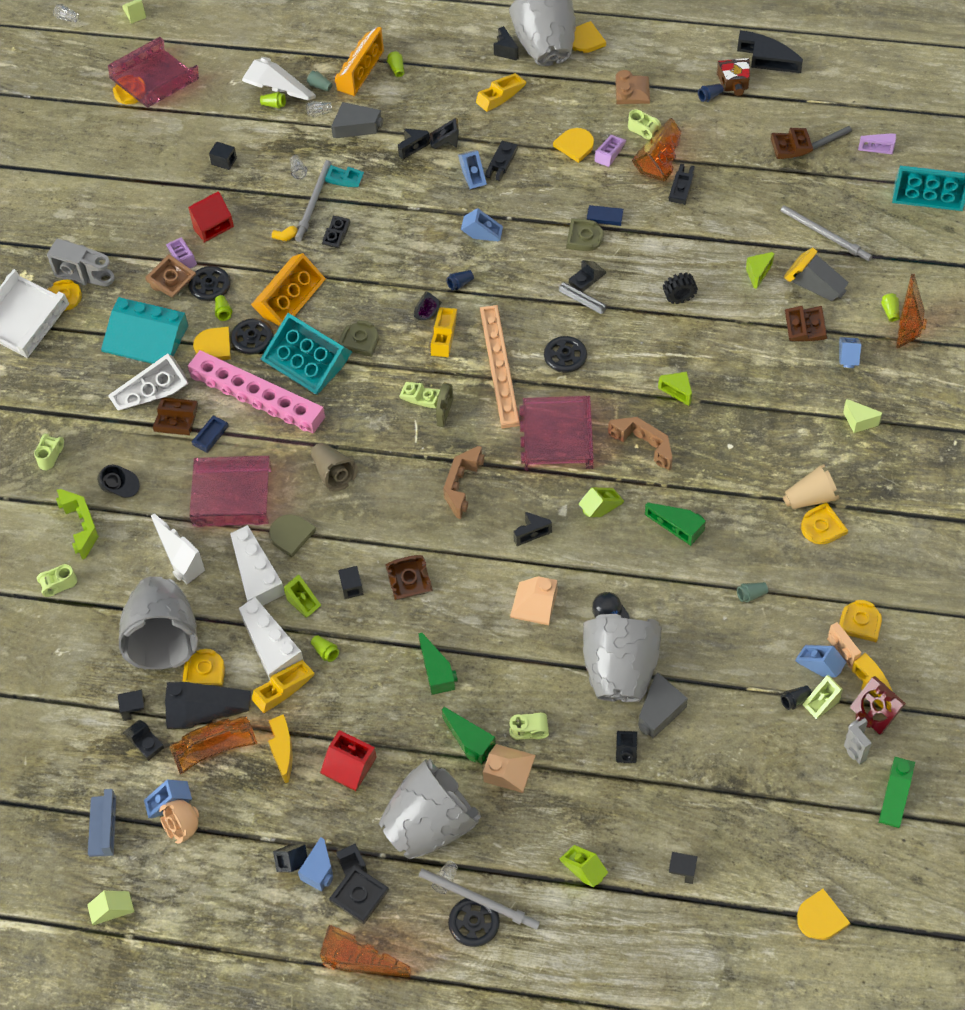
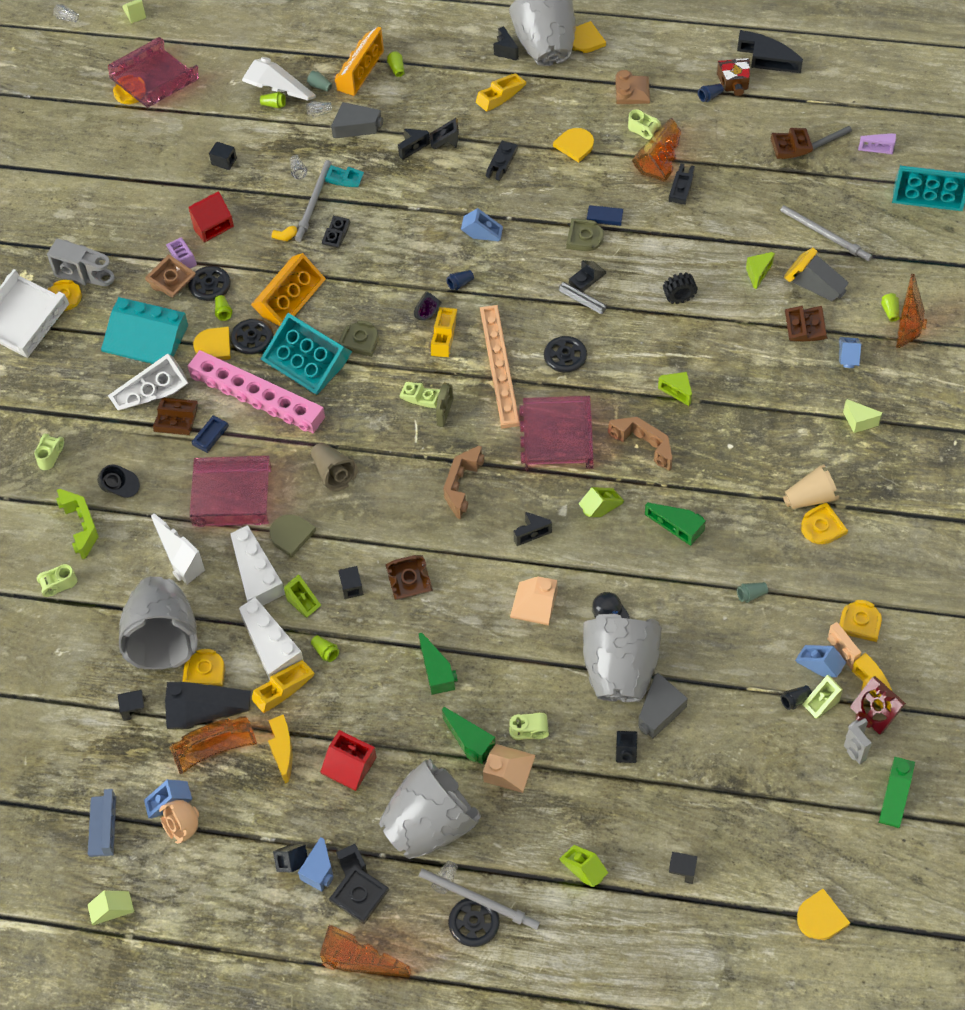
black slope [123,720,164,761] -> none
medium blue slope [458,150,487,189] -> none
lavender slope [595,135,626,167] -> none

